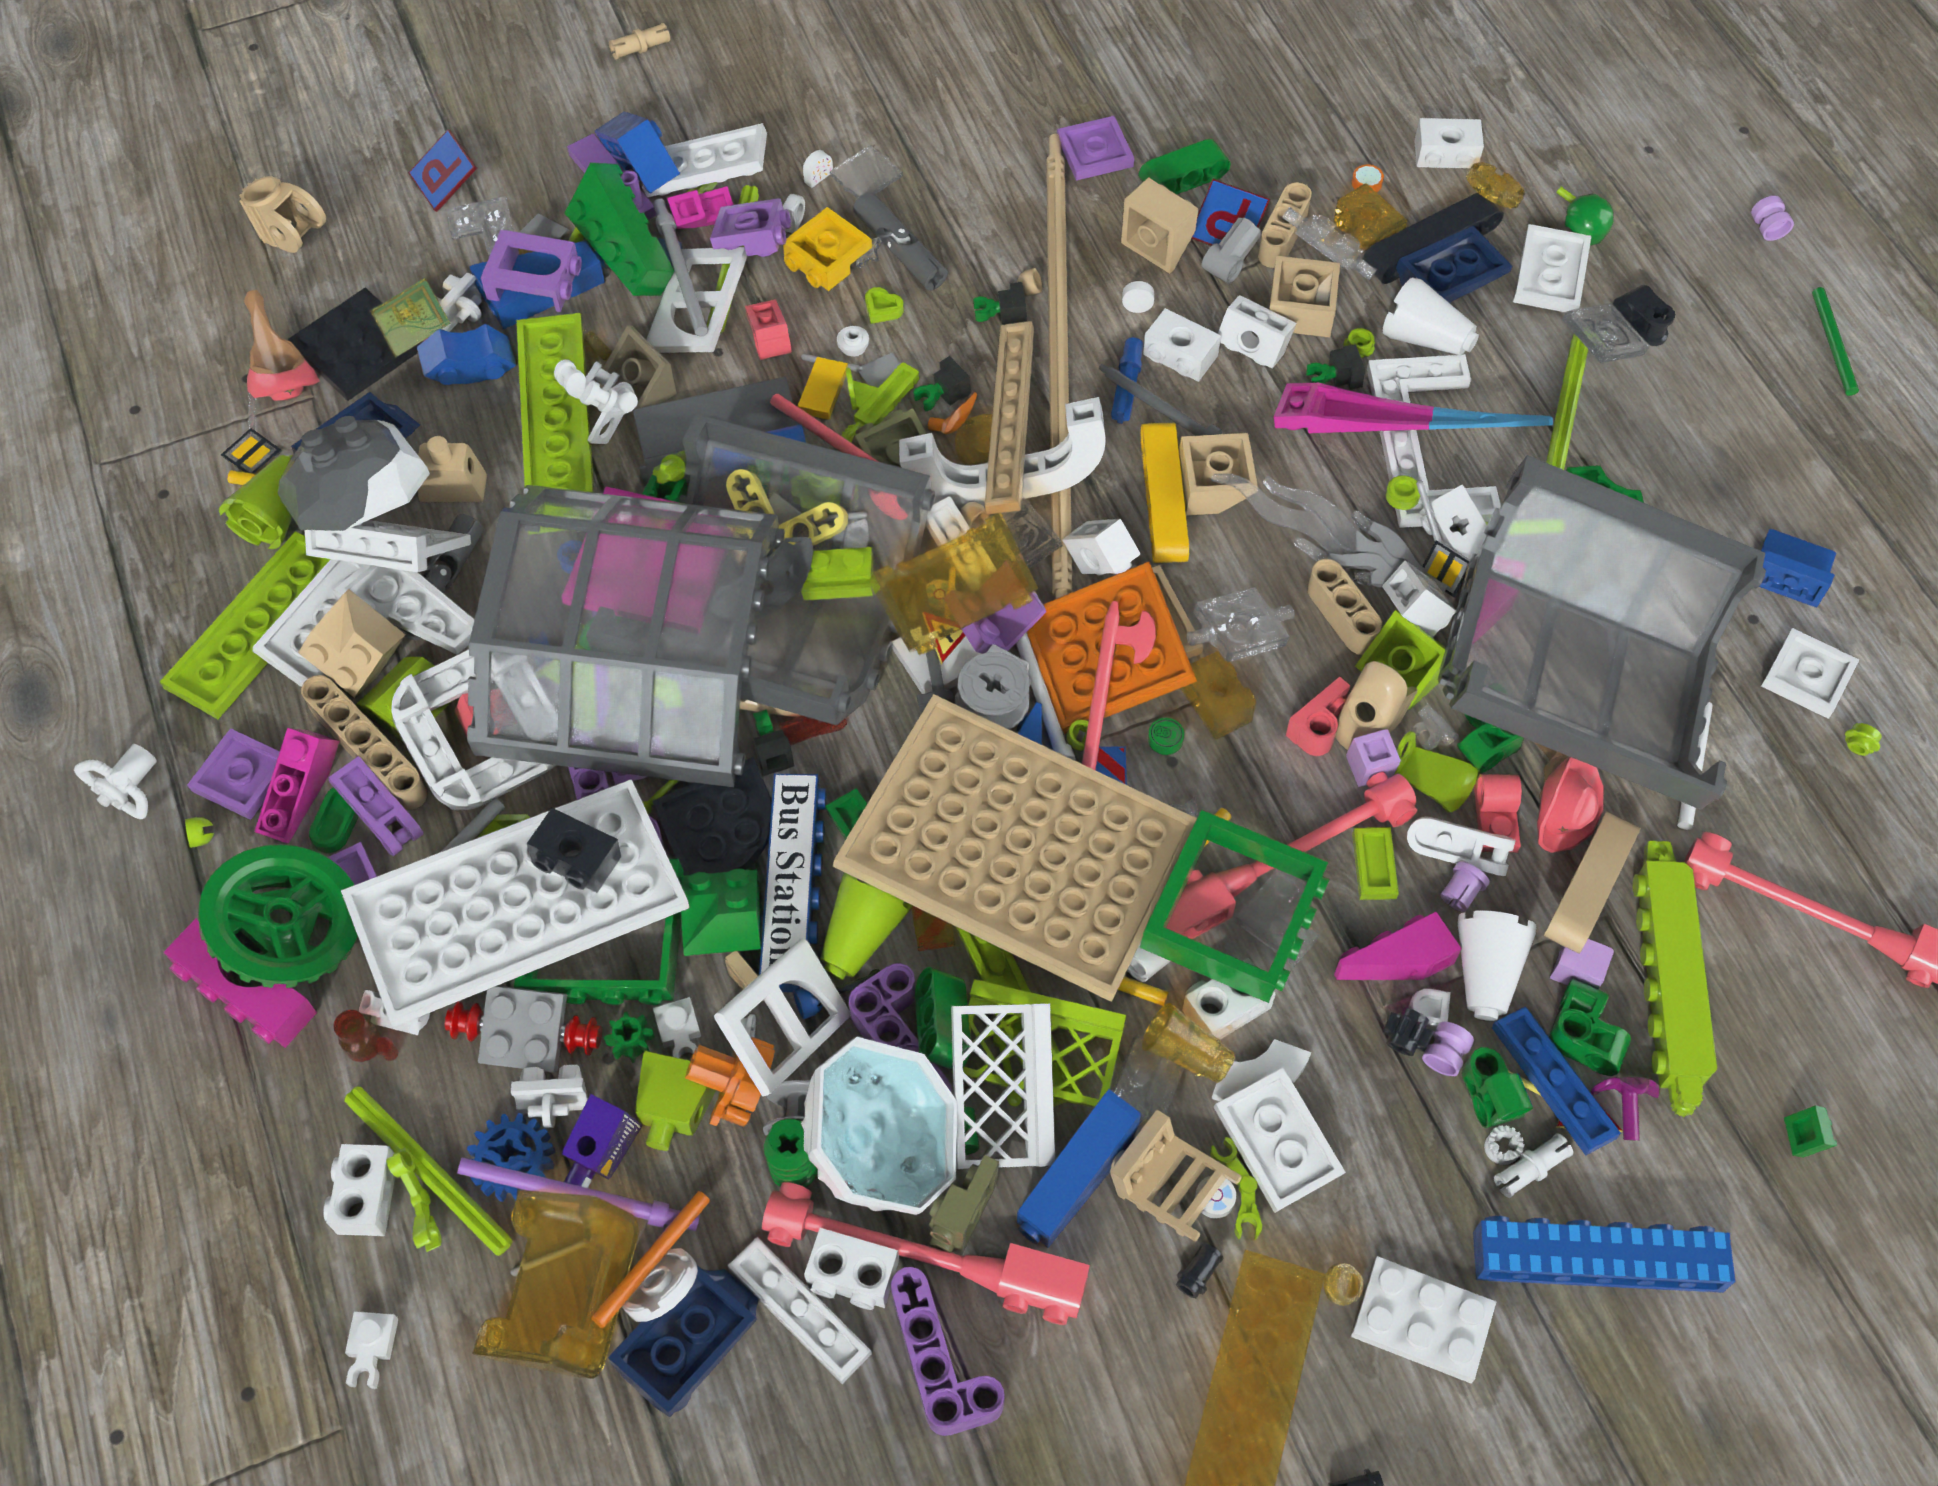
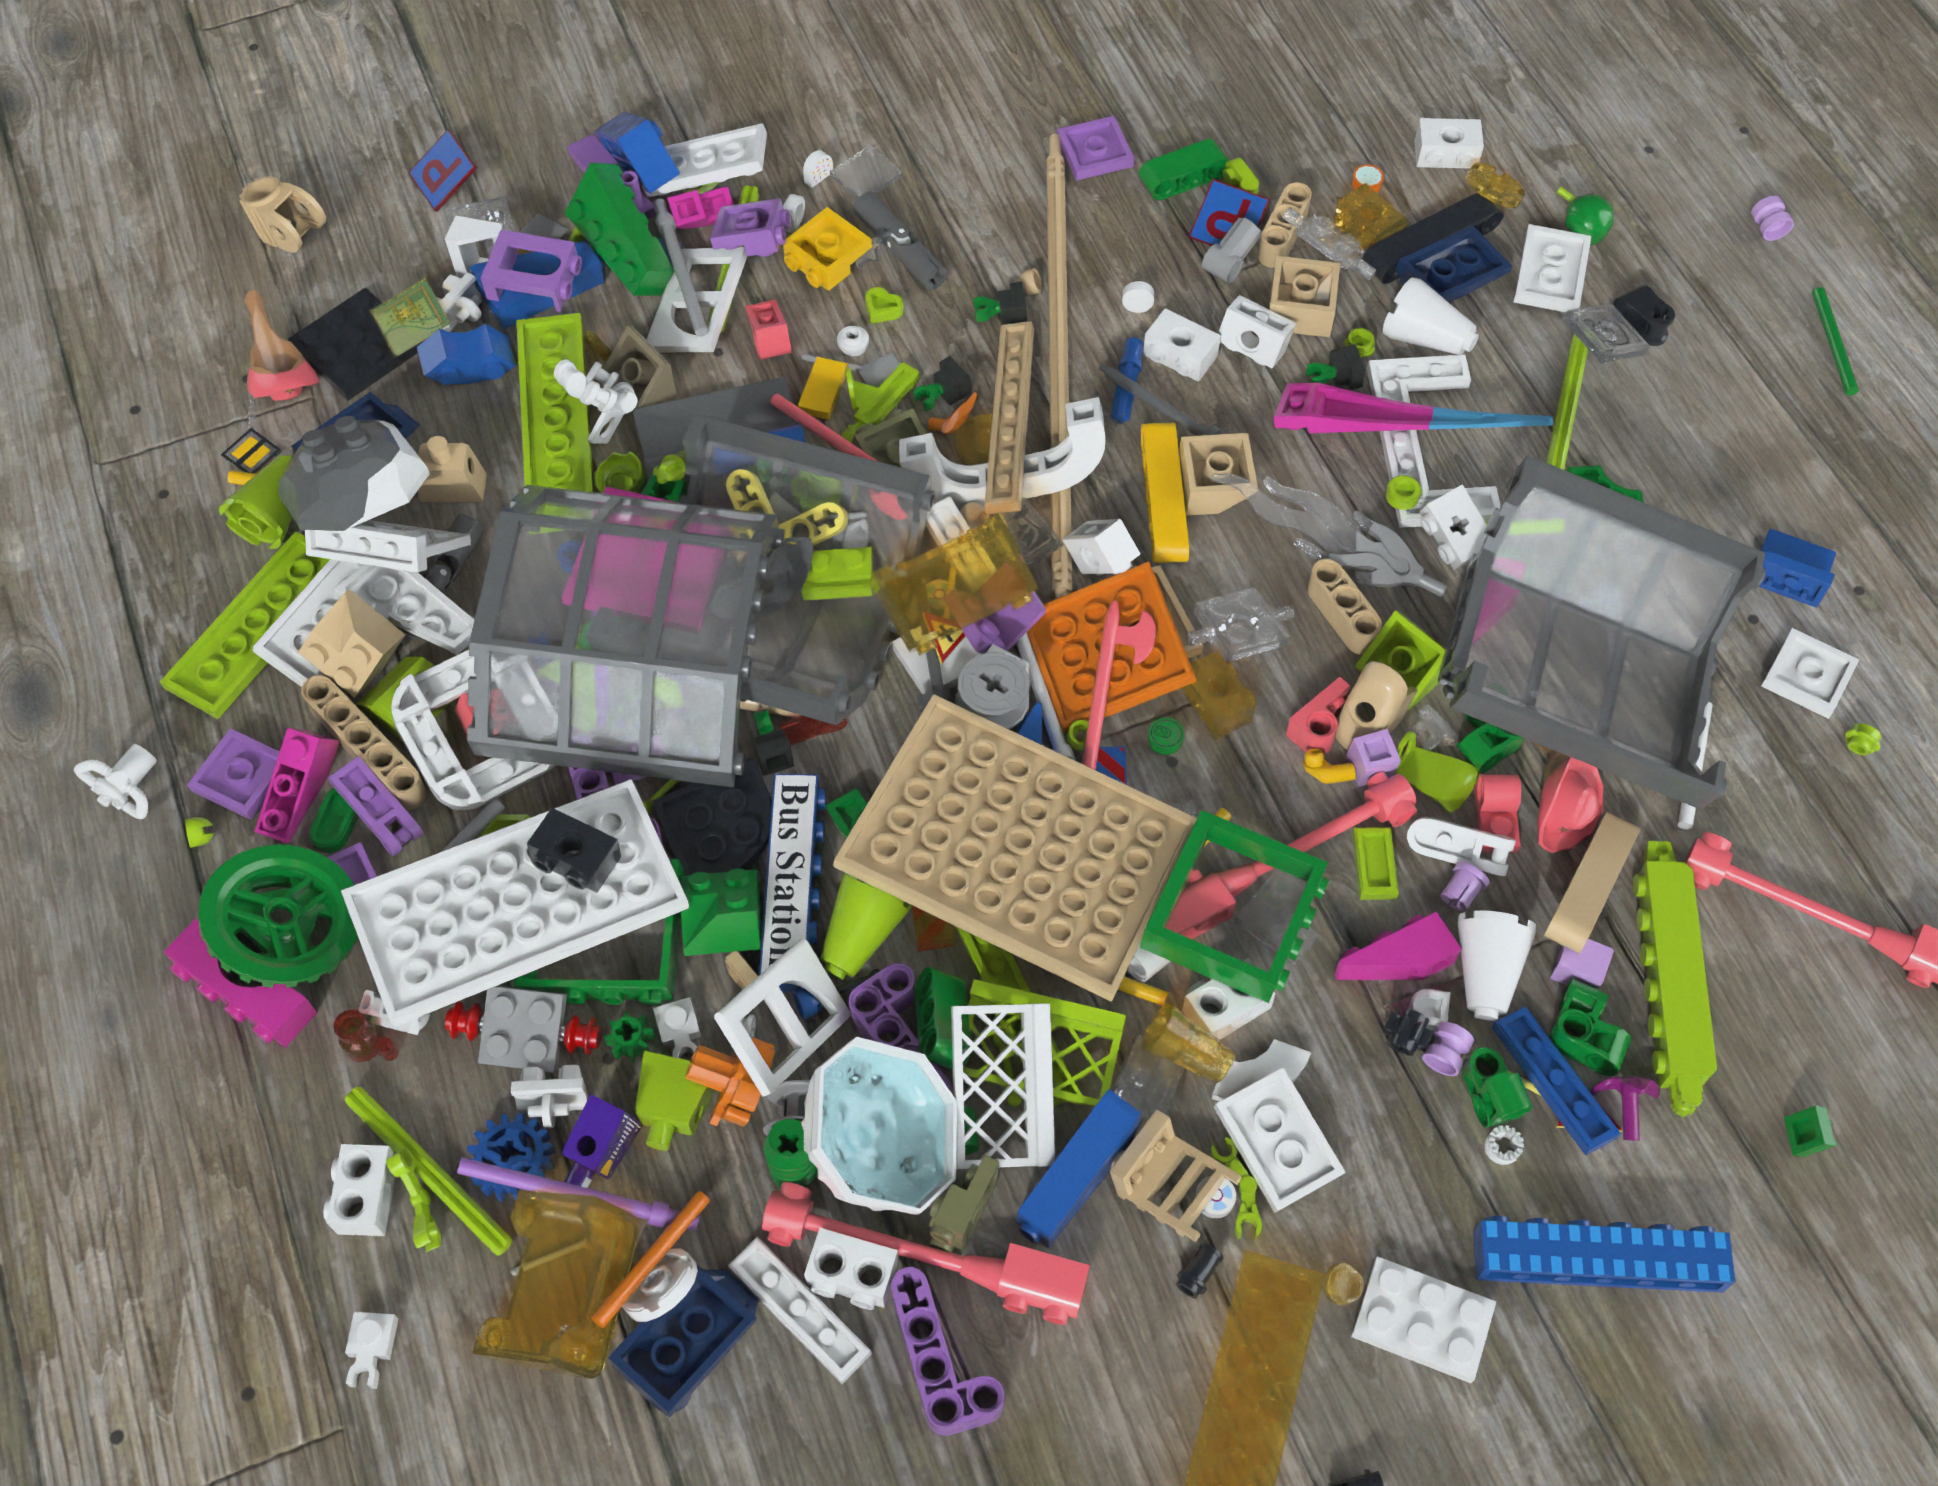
tan pin [609,23,670,59] -> none
tan slope [1121,177,1198,274] -> none
white brick [1382,560,1456,637] -> none
piece [1416,480,1470,598] -> none
white pin [1494,1134,1573,1198] -> none
none -> white tile [445,216,503,278]
none -> lime hair [594,451,645,494]
none -> lime plate [1223,157,1259,194]
none -> yellow arm [1303,748,1356,784]

